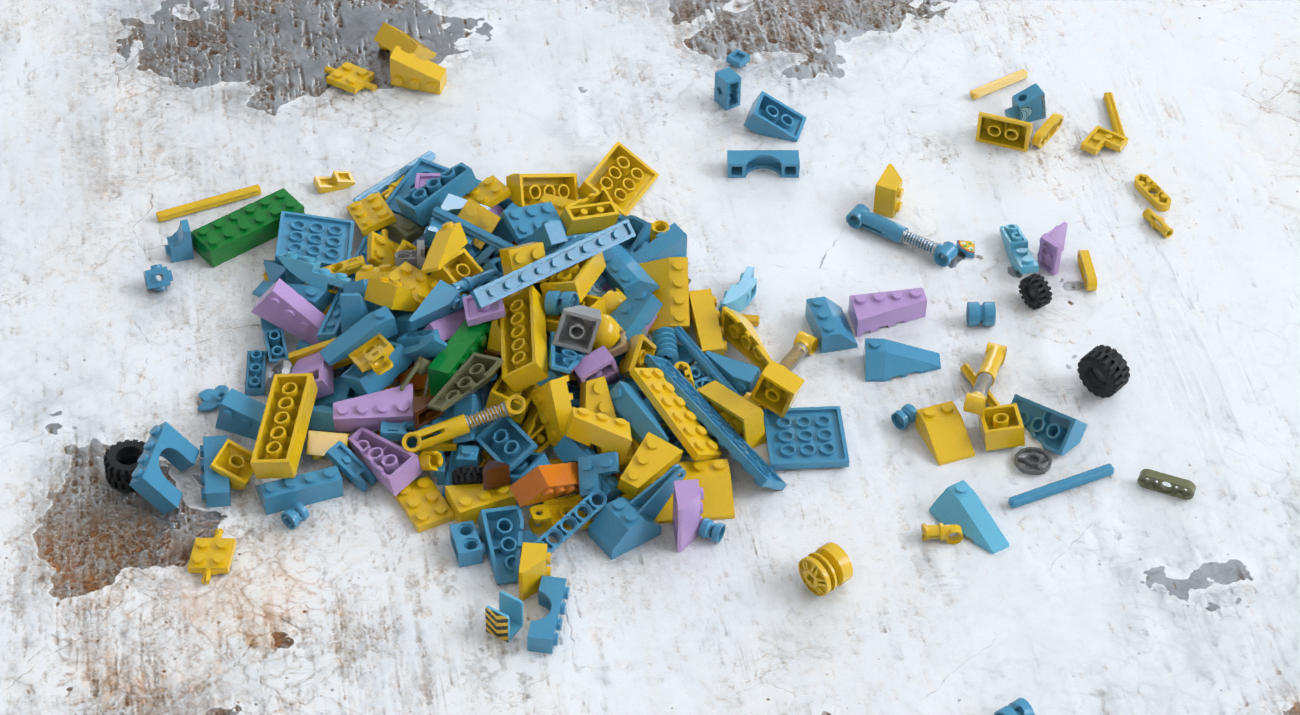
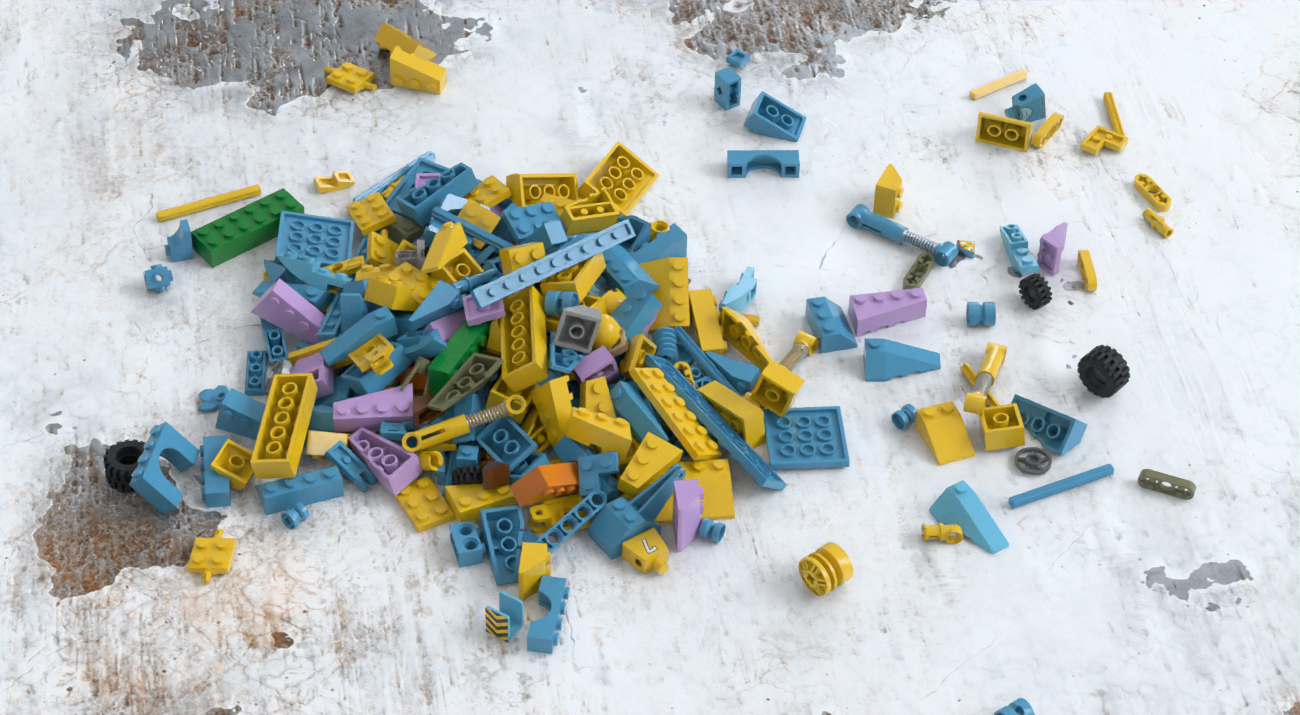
none -> yellow torso [622,527,669,574]
none -> olive beam [903,253,935,290]

